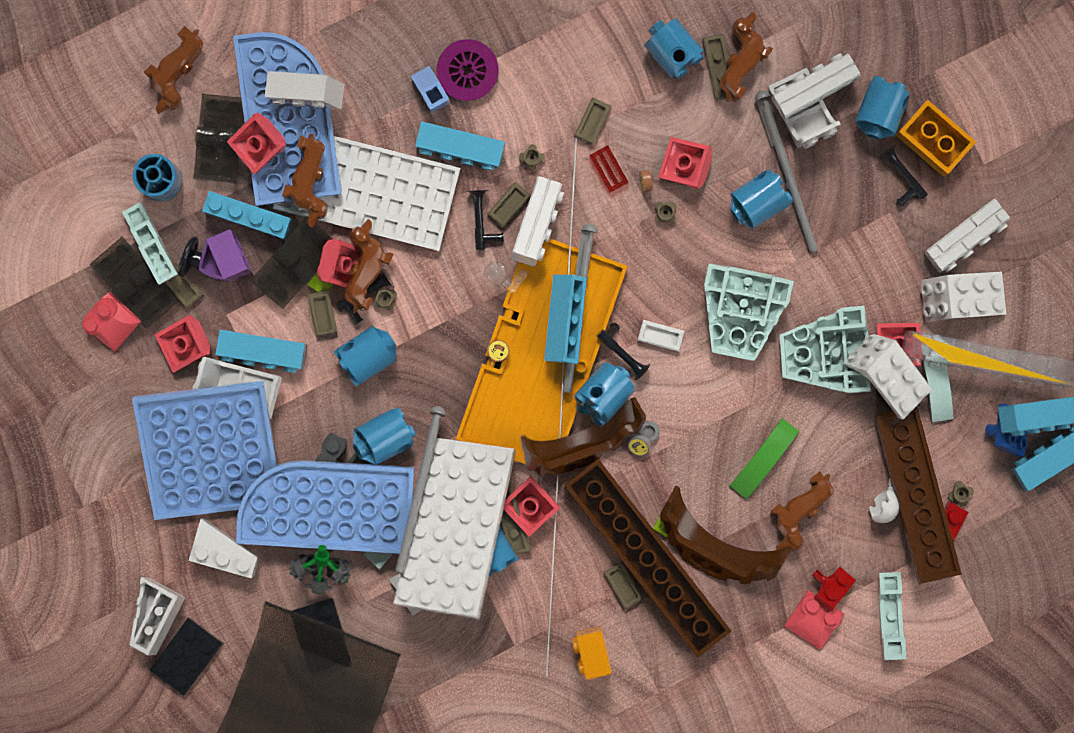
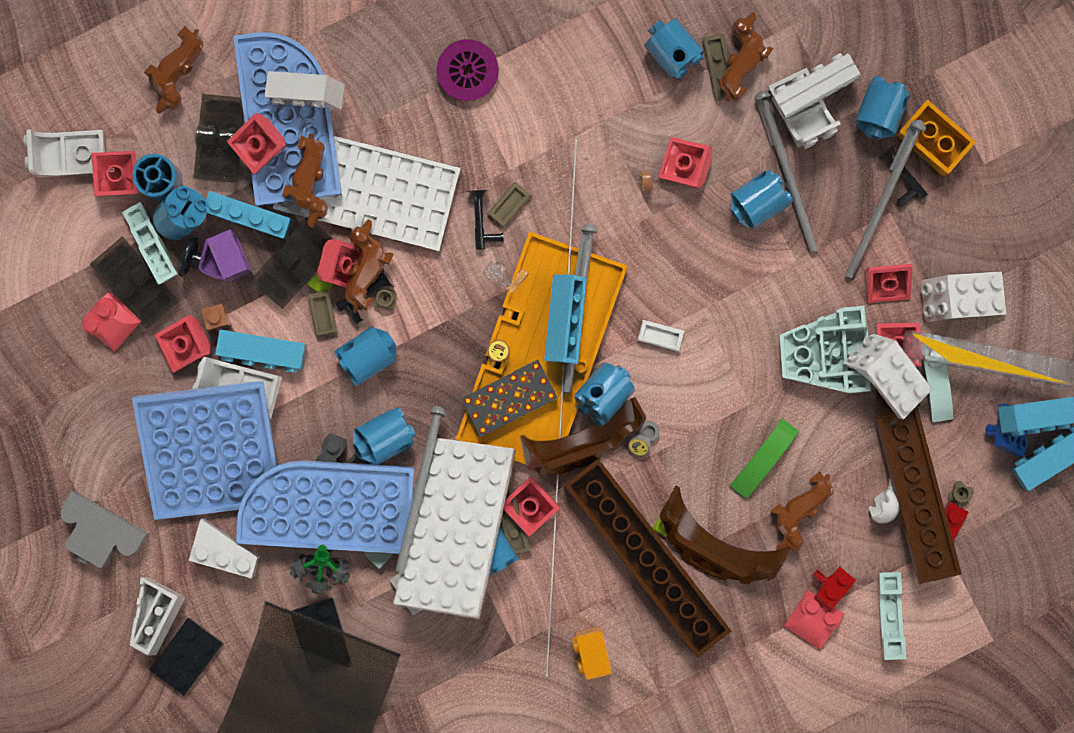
dark tan tile [164,262,203,309] -> none
light blue slope [411,66,450,114] -> none
medium azure brick [415,121,505,171] -> none
white brick [511,176,564,267] -> none
dark tan plate [519,144,545,170] -> none
dark tan tile [574,97,611,145] -> none
clear red tile [589,145,629,193] -> none
black piece [596,323,650,381] -> none
dark tan tile [604,561,644,609] -> none
dark tan plate [655,201,676,223] -> none
light aqua wedge [704,263,794,361] -> none
white brick [924,198,1010,272] -> none
none -> white bracket [24,129,105,178]
none -> light grey brick [60,491,150,568]
none -> coral slope [91,151,138,196]
none -> dark azure cylinder [153,186,208,240]
none -> nougat brick [201,304,231,331]
none -> dark grey tile [461,360,558,437]
none -> light grey bar [845,120,926,279]
none -> coral slope [864,264,912,303]

